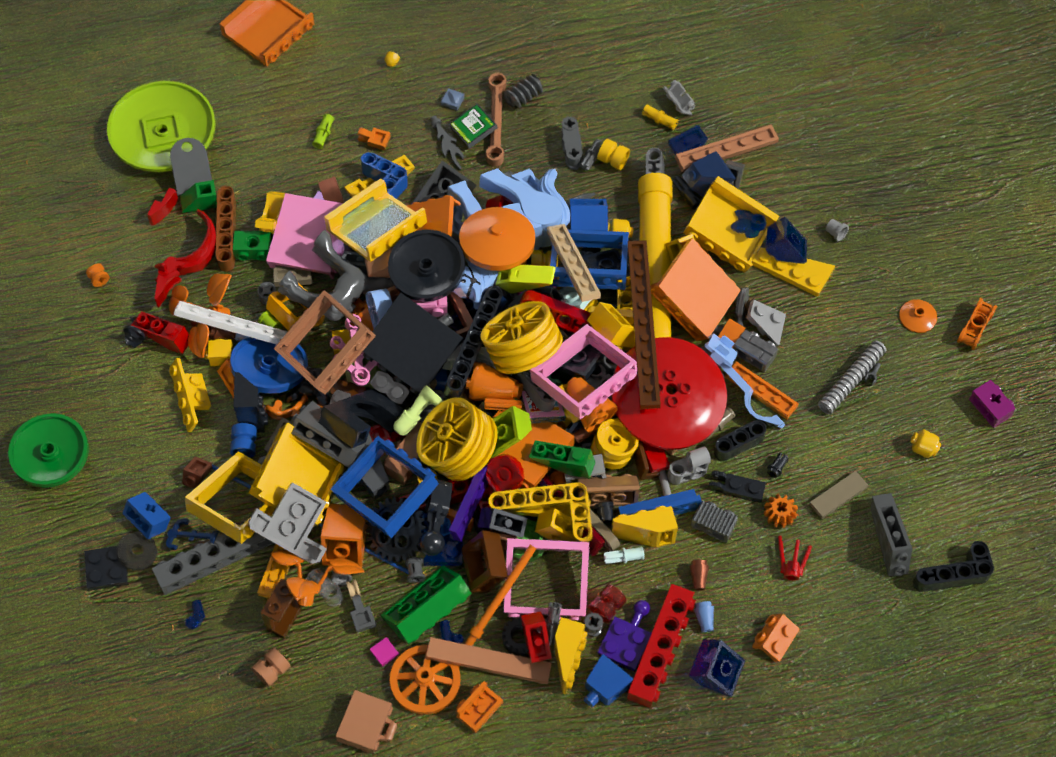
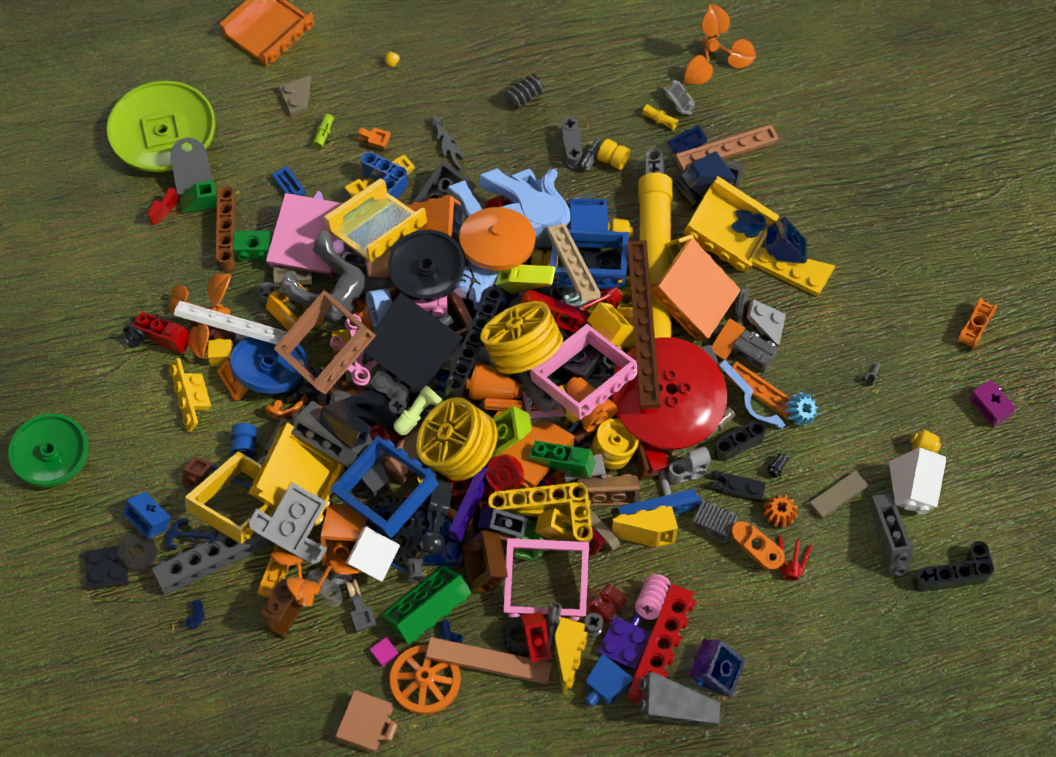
orange wheel [86,263,110,287] -> none
red piece [154,209,216,308] -> none
black slope [234,372,268,433] -> none
nougat wheel [251,647,291,687] -> none
yellow arch [255,191,289,234] -> none
lime bush [258,311,283,330] -> none
copper slope [318,176,345,203] -> none
sand blue tile [441,88,465,111] -> none
tile [449,104,498,149] -> none
orange bracket [456,681,503,733] -> none
orange bar [464,544,537,646] -> none
nougat piece [486,73,506,166] -> none
black piece [594,502,614,524] -> none
light aqua axle [604,547,644,564] -> none
copper cone [689,560,709,590] -> none
medium blue cone [694,601,714,633] -> none
light blue piece [704,334,738,367] -> none
orange bracket [752,614,800,662] -> none
light grey piece [818,340,887,414] -> none
light grey piece [826,219,849,241] -> none
orange dish [899,299,937,333] -> none
none -> blue tile [271,166,306,196]
none -> dark tan wing [279,75,312,117]
none -> white tile [346,527,400,582]
none -> dark grey bush [389,390,410,414]
none -> red plant [582,286,622,309]
none -> bright pink piece [635,574,671,620]
none -> dark grey slope [639,672,720,727]
none -> orange plant [684,4,756,84]
none -> orange piece [731,521,785,570]
none -> medium azure gear [785,393,819,426]
none -> white slope [889,447,946,514]

